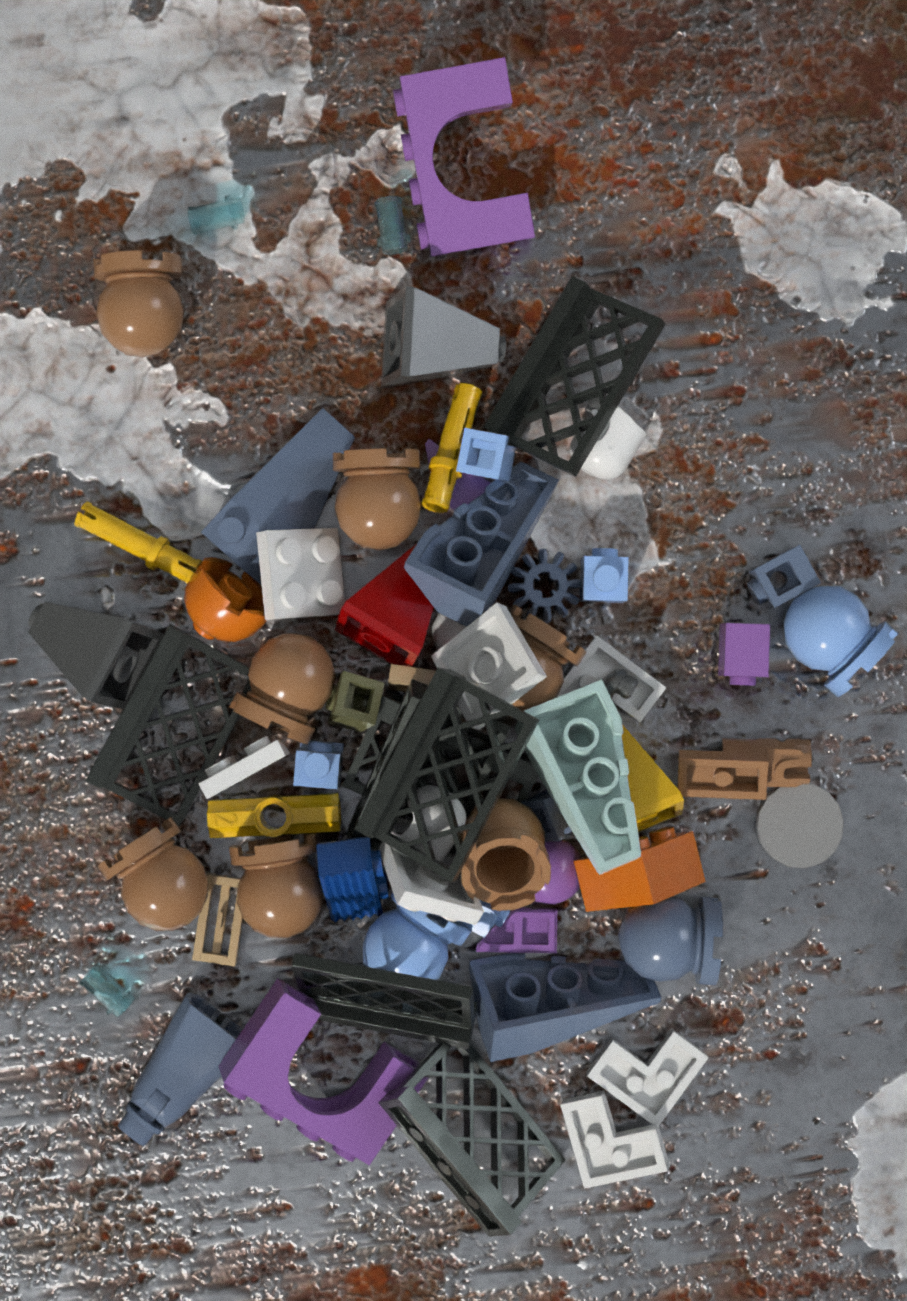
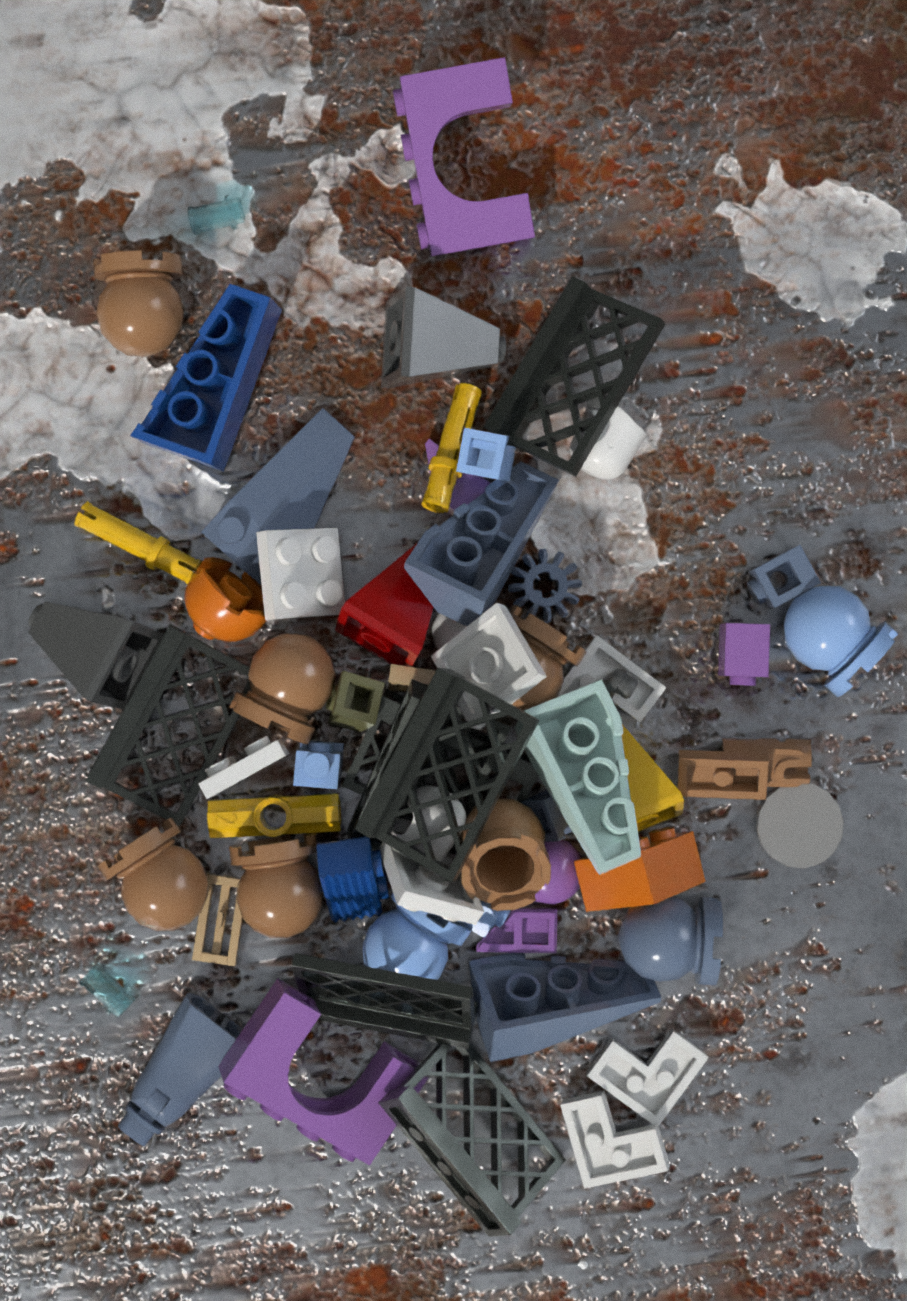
medium nougat tile [333,448,422,551] -> none
clear light blue pin [374,196,411,255] -> none
light blue brick [580,548,629,603] -> none
none -> blue wedge [130,284,282,472]

